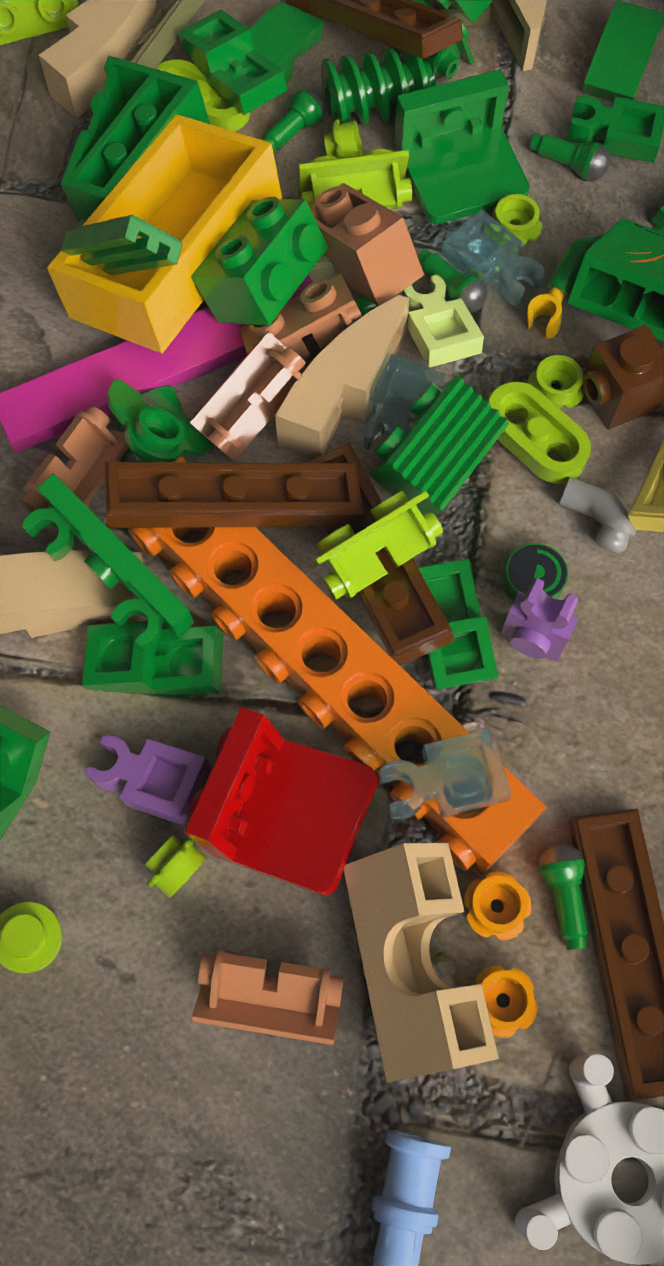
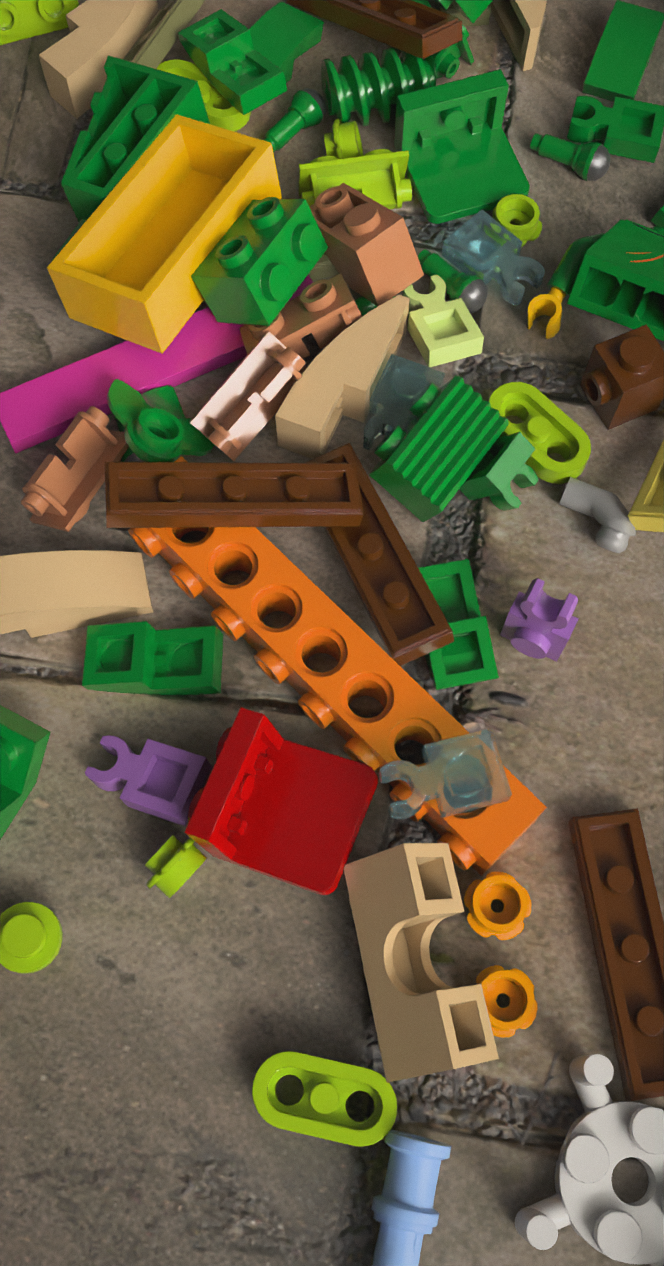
green plate [22,473,194,651] -> none
green tile [61,215,182,275] -> none
nougat hinge [191,950,344,1045] -> none
lime hinge [309,490,443,600] -> none
black tile [503,543,568,601] -> none
lime plate [527,355,584,409] -> none
green piece [537,843,588,950] -> none
none -> lime plate [252,1051,397,1147]
none -> green tile [459,432,539,511]

